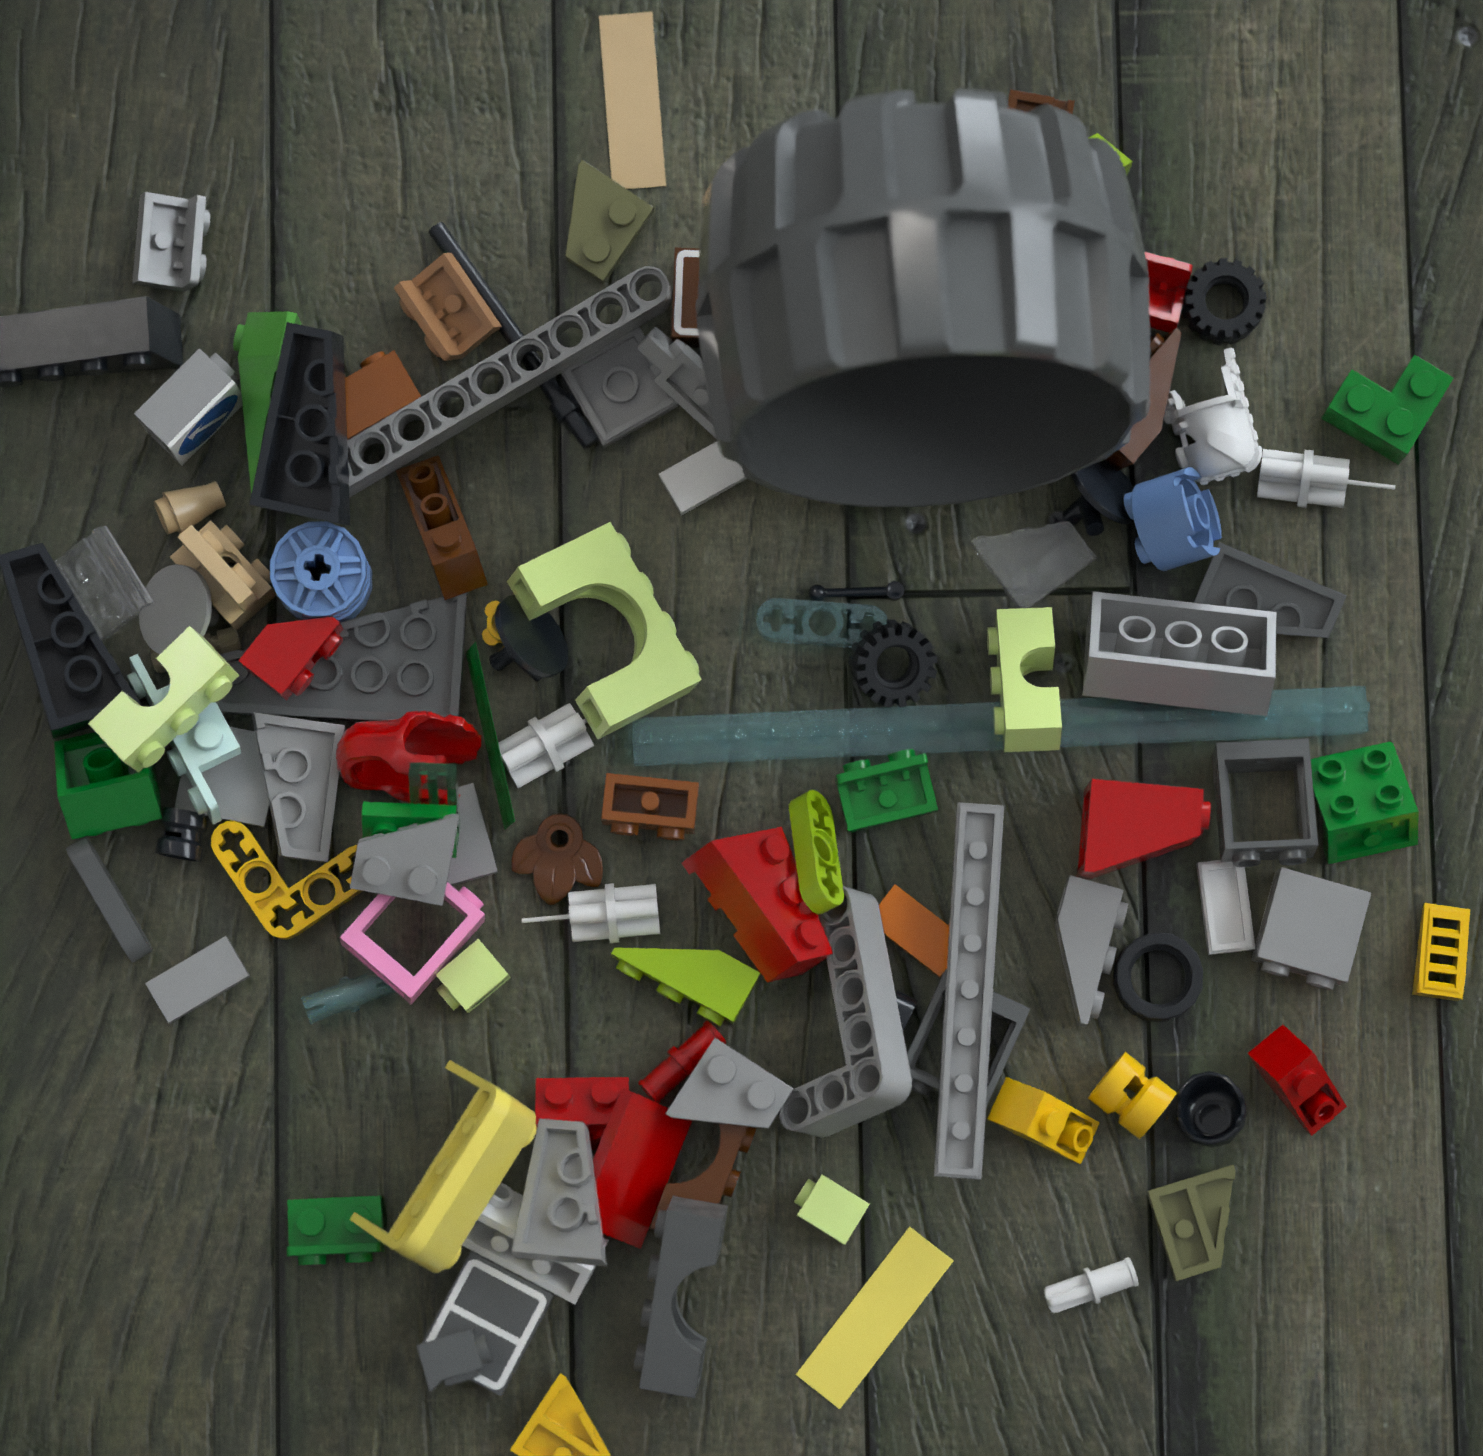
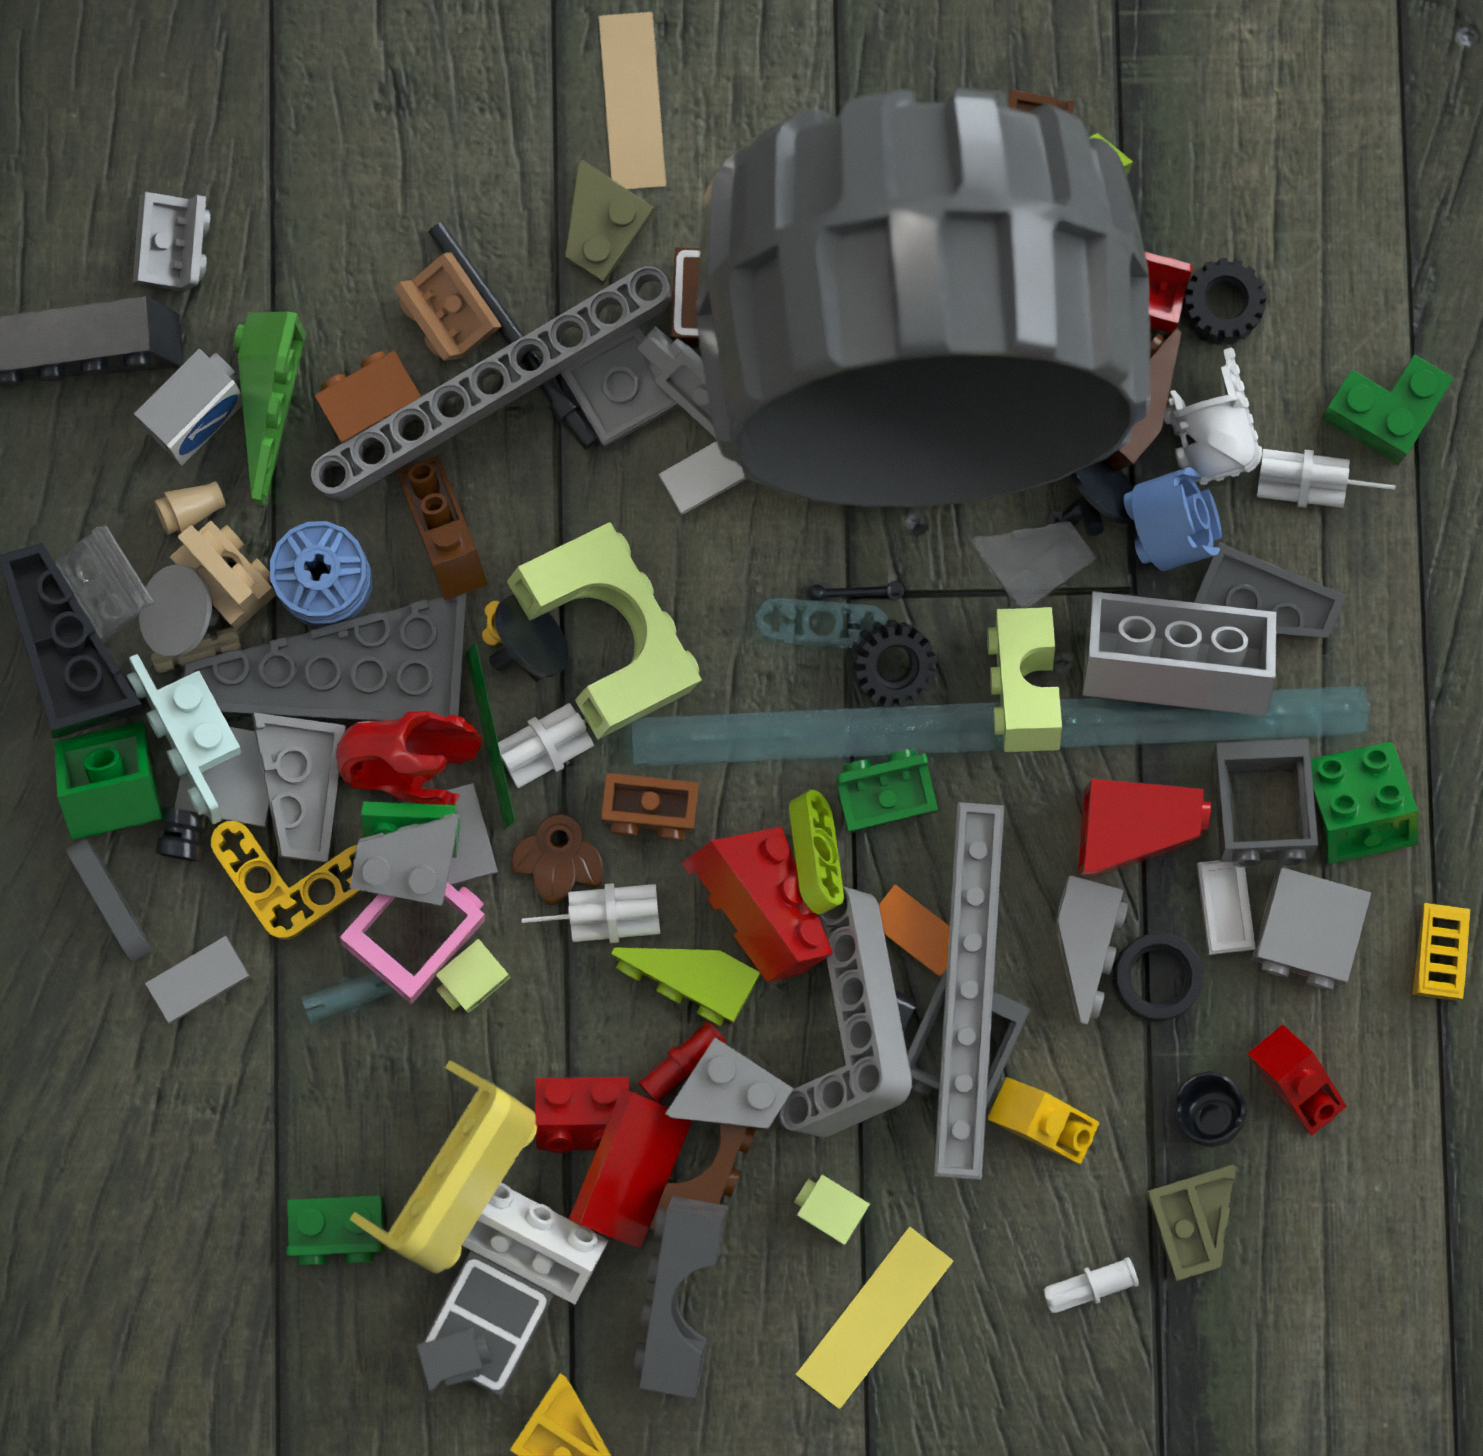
yellowish green arch [88,626,239,772] -> none
red slope [238,617,344,701] -> none
black wedge [249,322,350,526] -> none
clear green tile [408,762,460,833] -> none
light grey wing [512,1119,607,1266] -> none
yellow wheel [1088,1051,1177,1139] -> none

